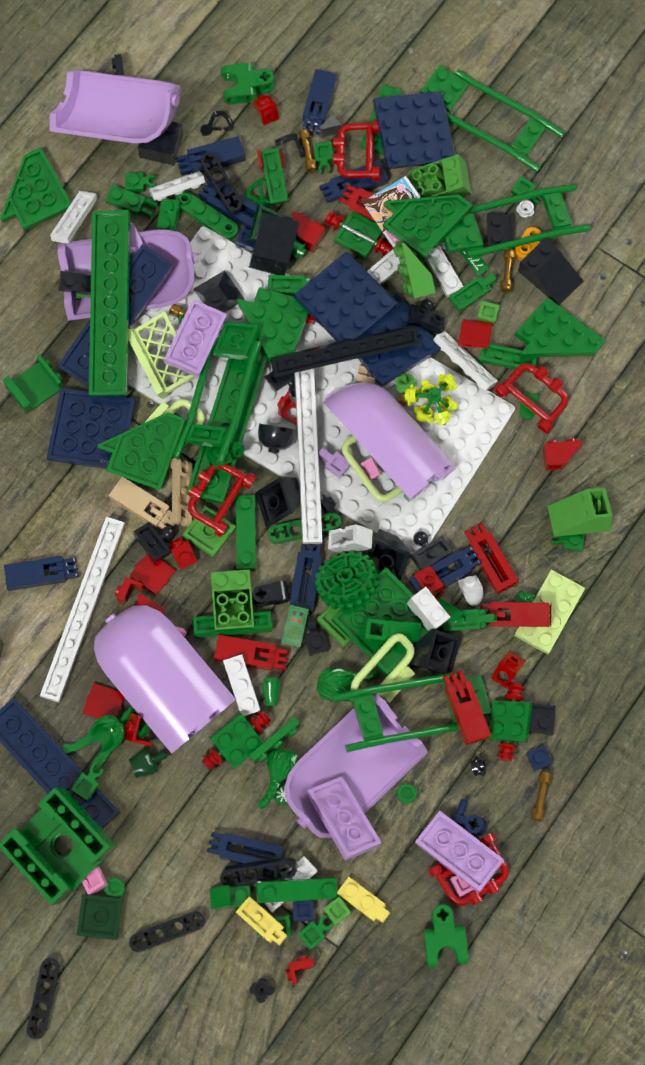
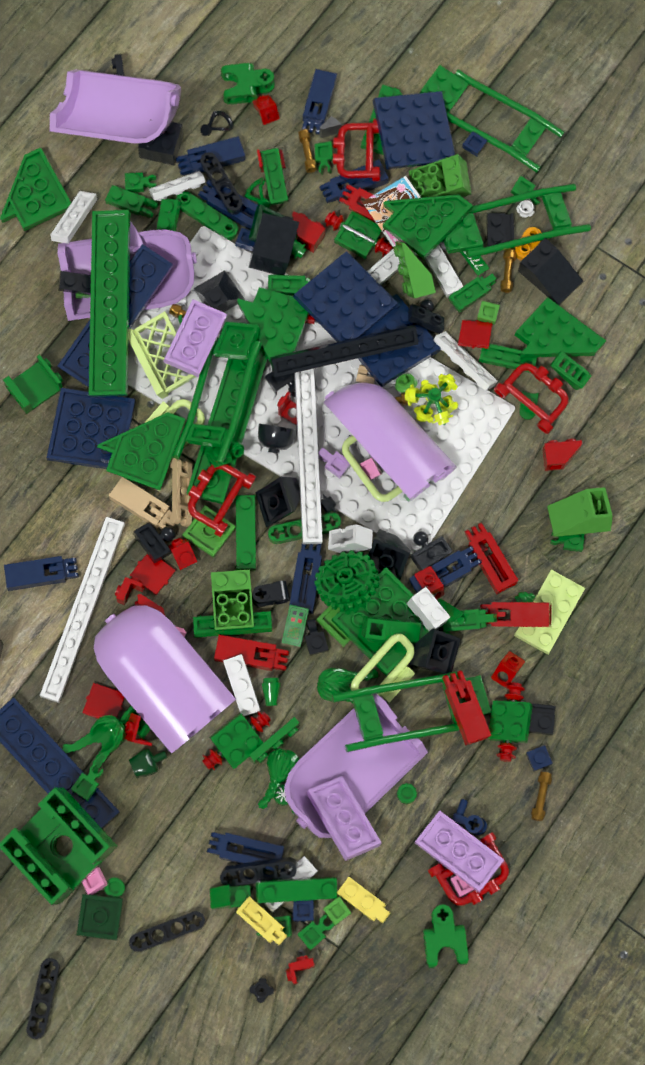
black piece [274,133,305,158] -> none
white plate [458,575,483,607] -> none
black plate [470,756,486,776] -> none
none -> dark blue plate [462,131,487,157]
none -> green slope [550,351,592,390]

